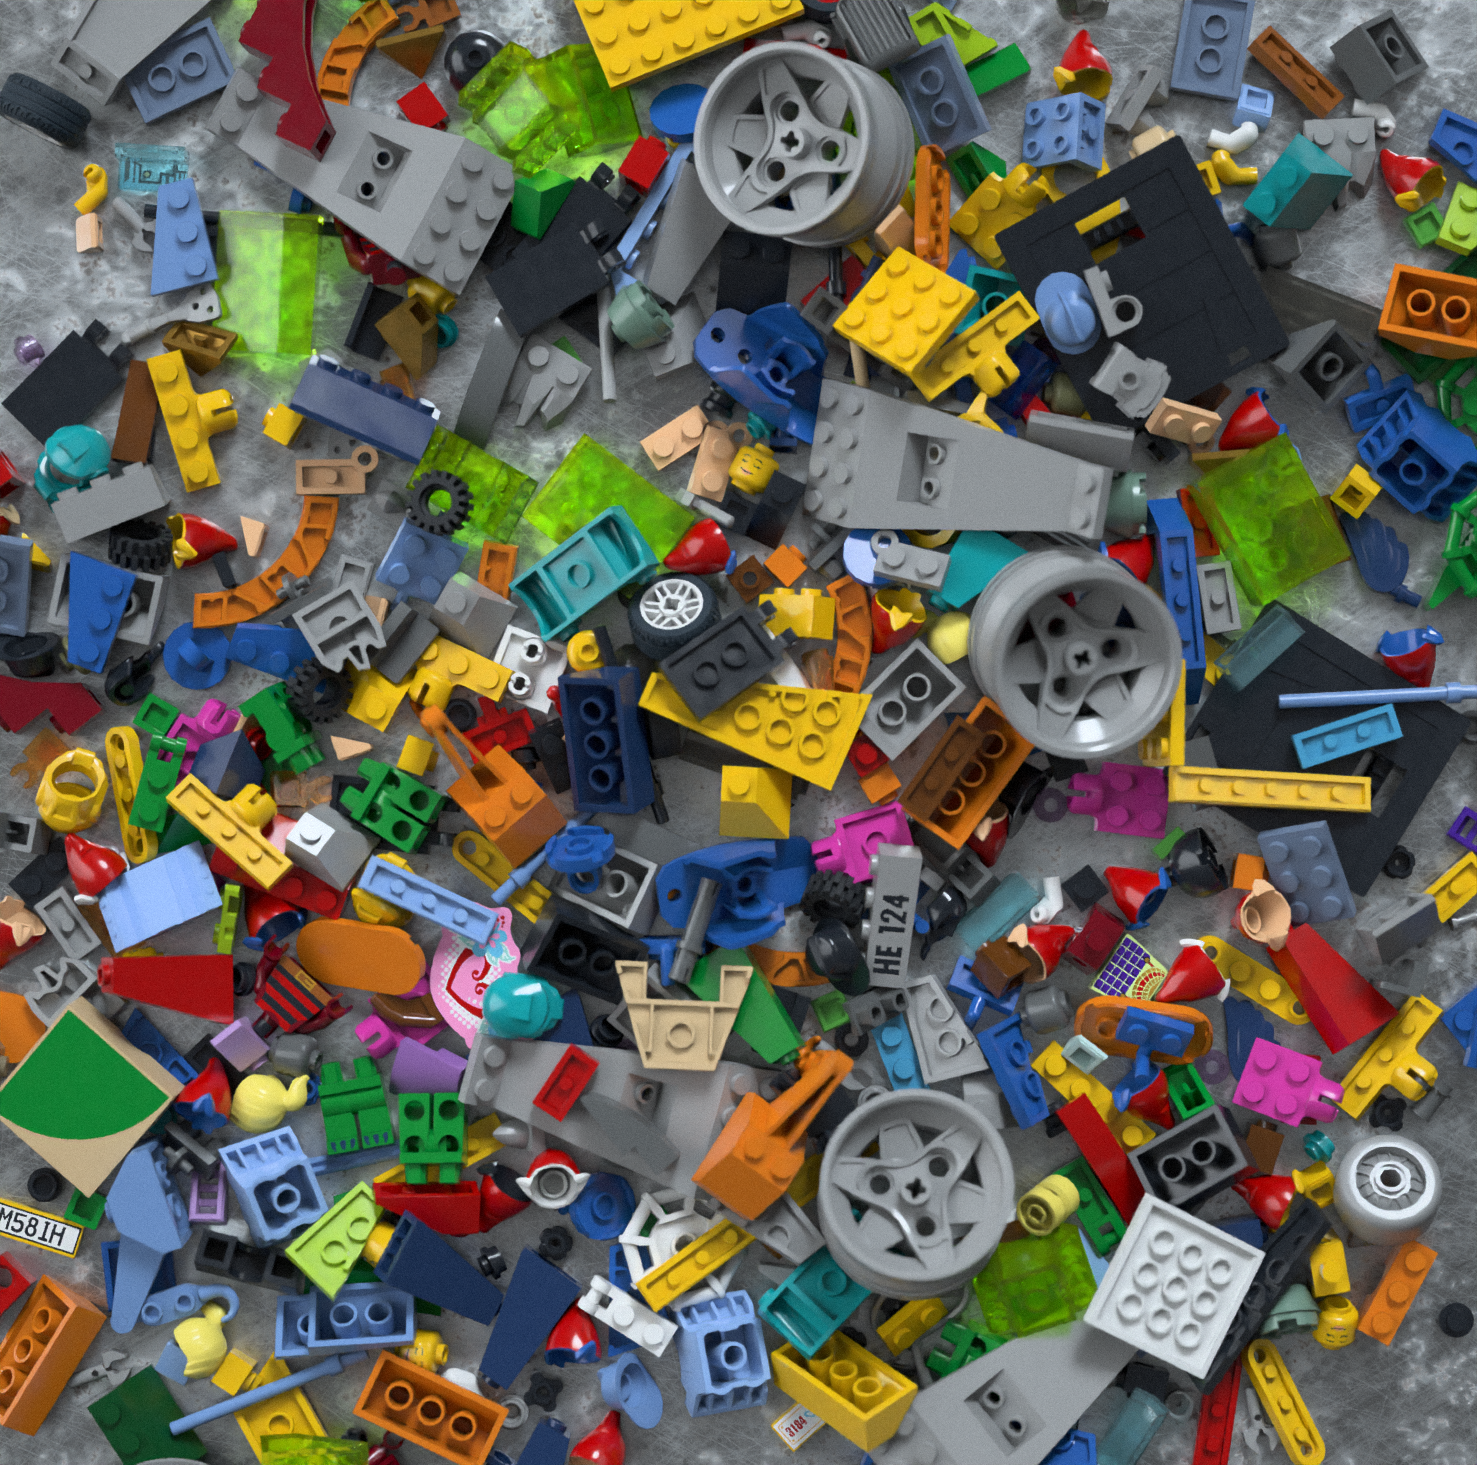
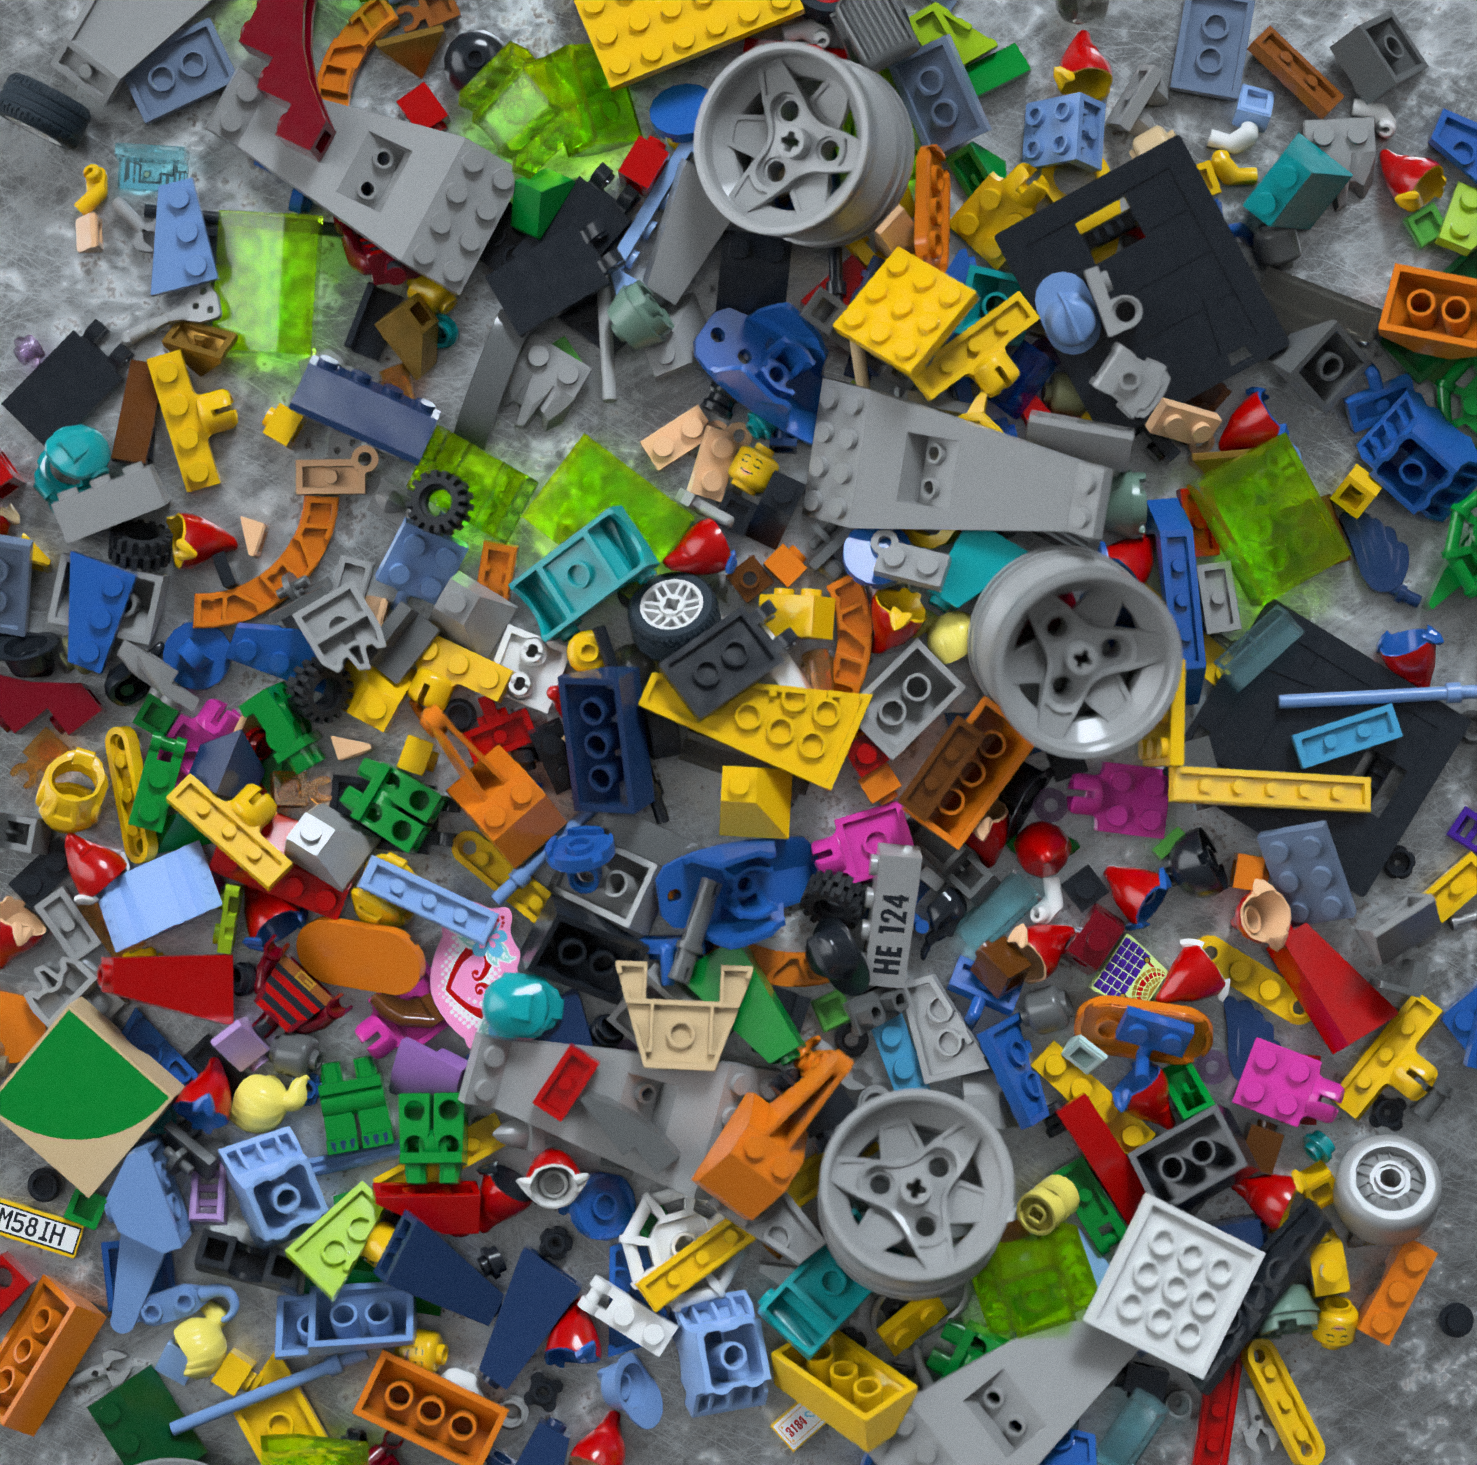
none -> light grey plate [117,640,200,711]
none -> red hat [1006,821,1080,879]

